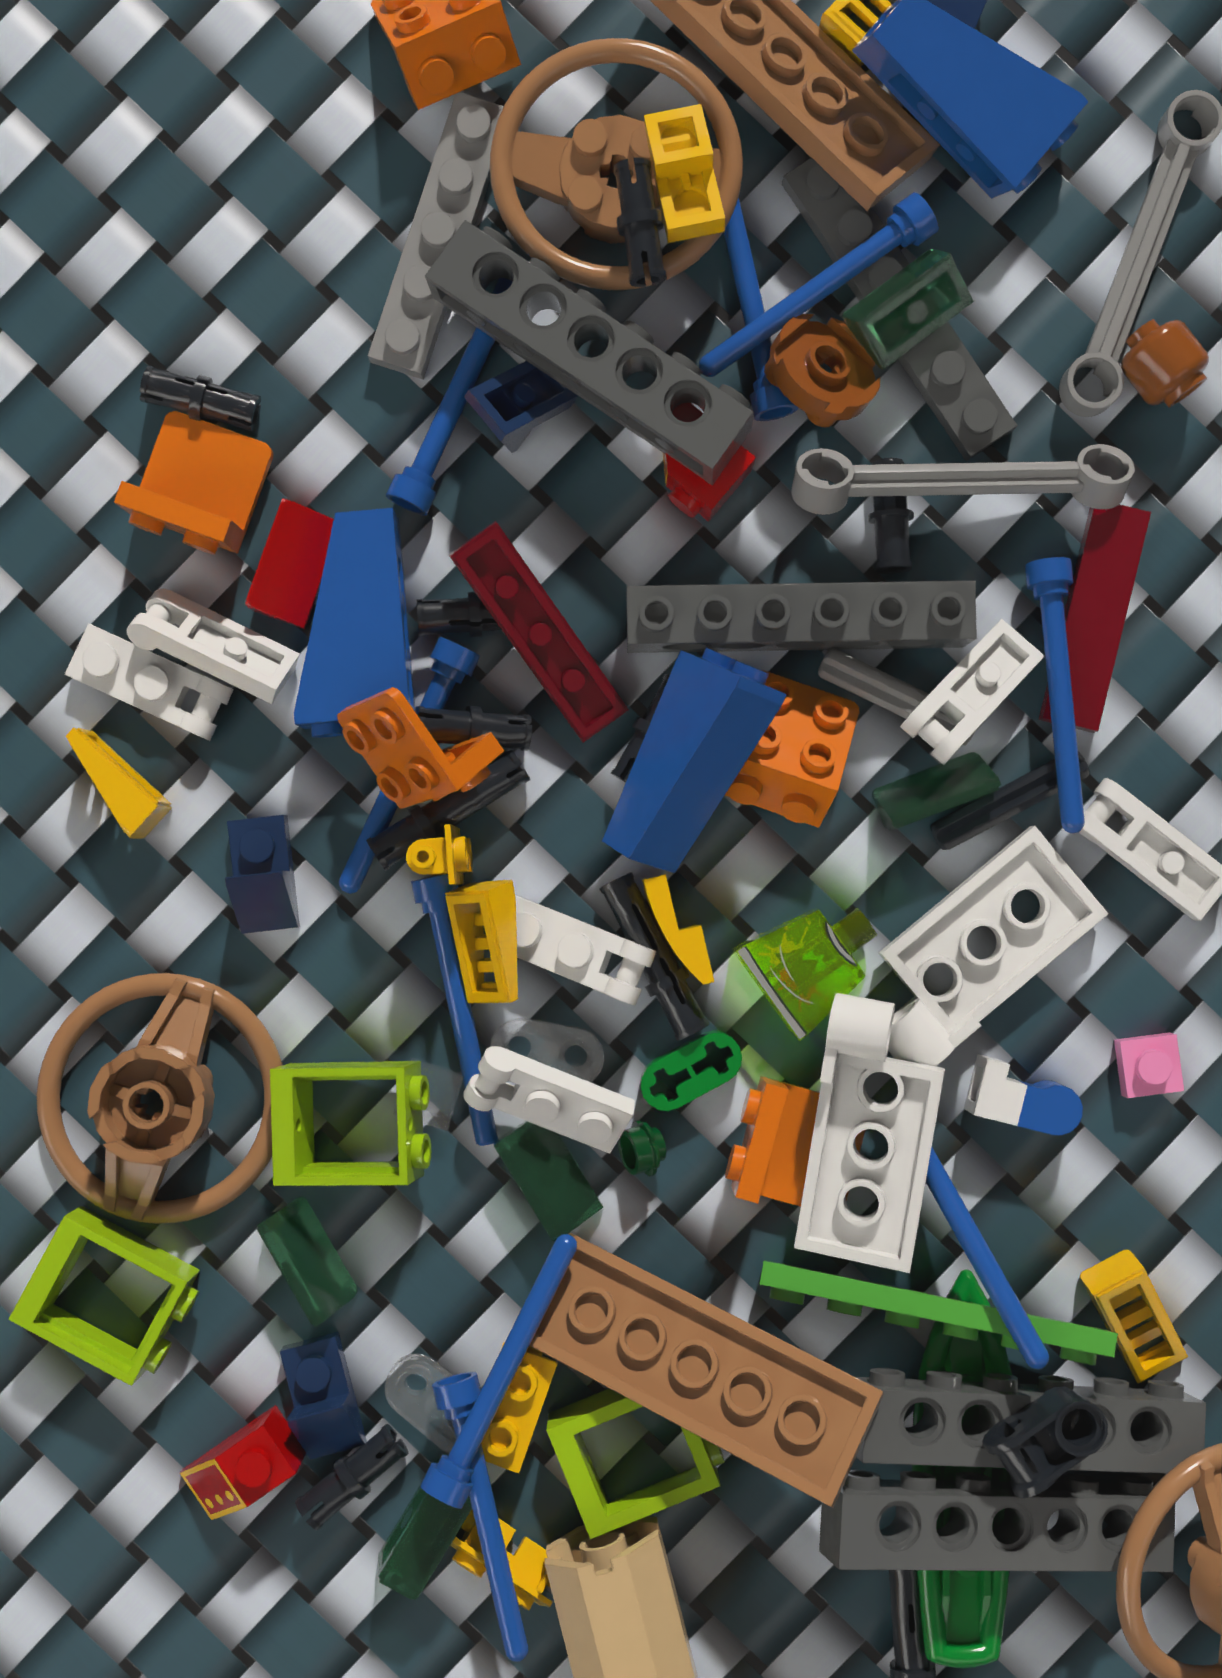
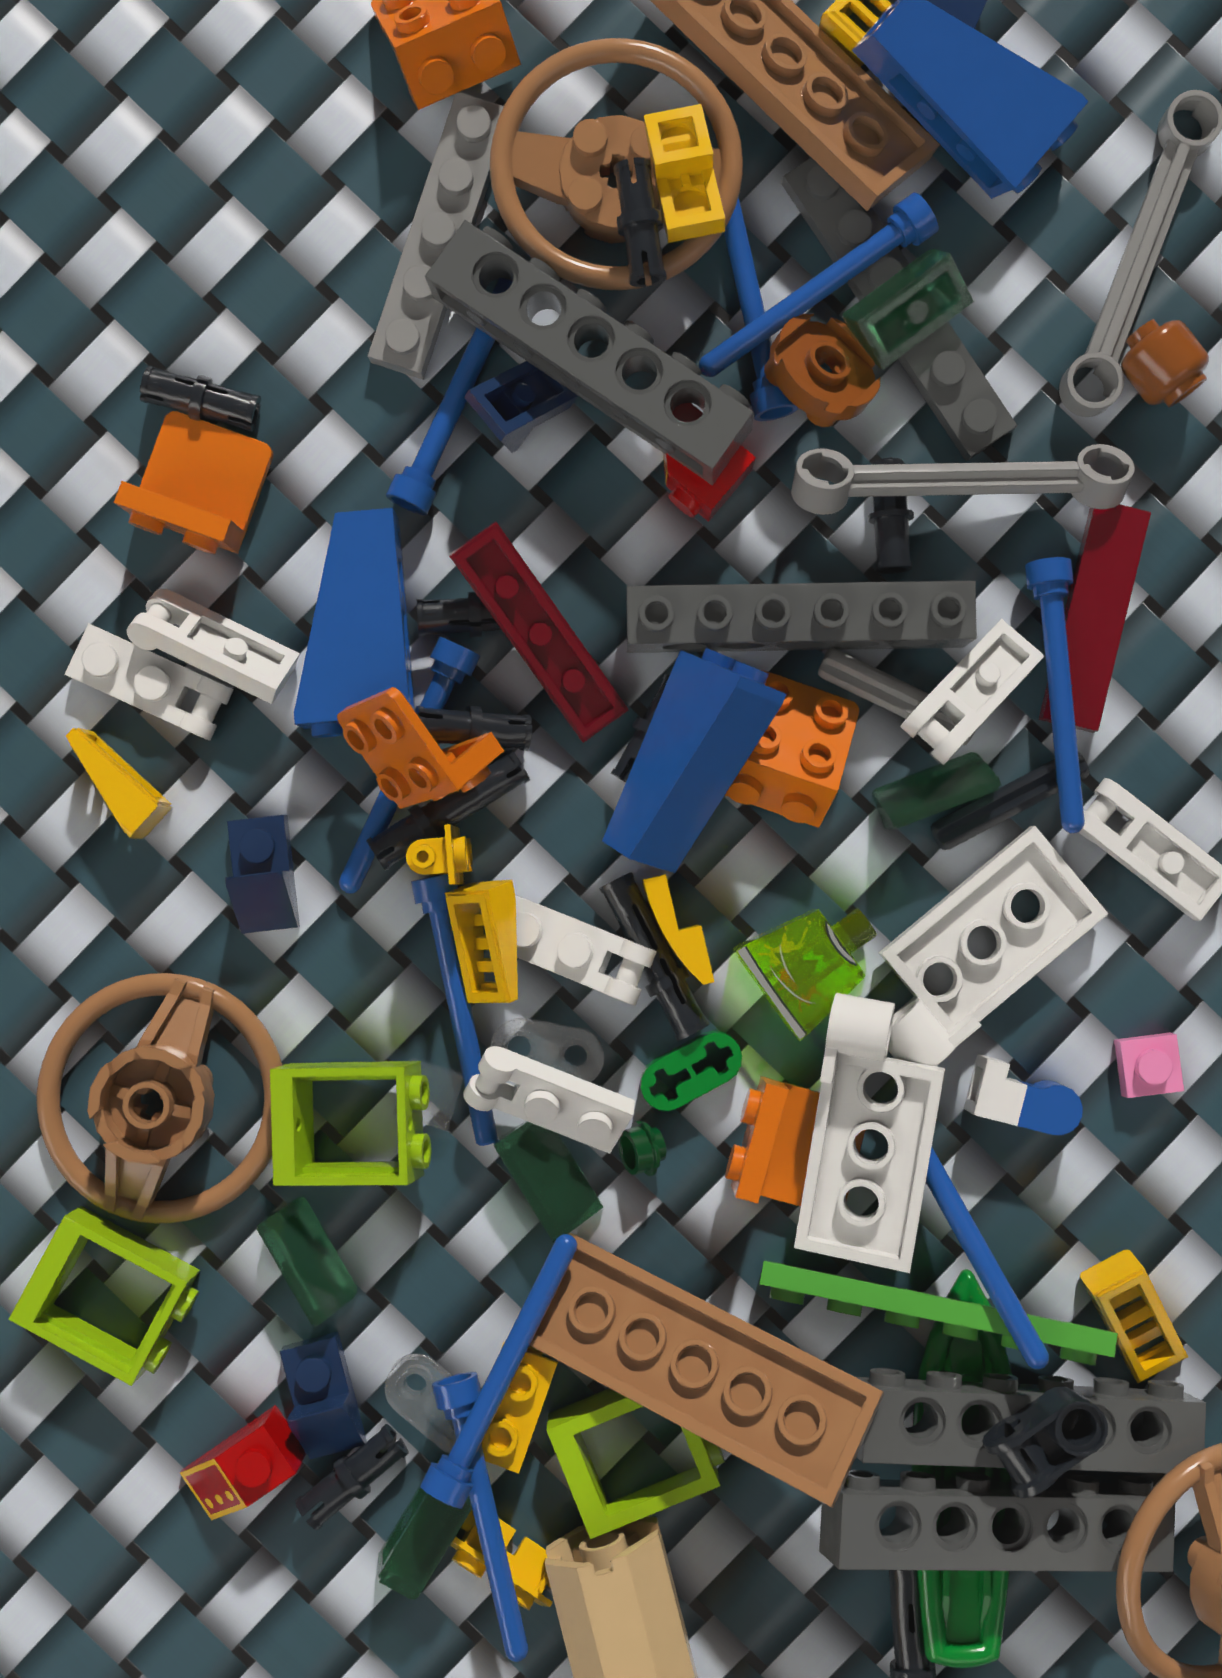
red slope [245,498,334,629] -> none

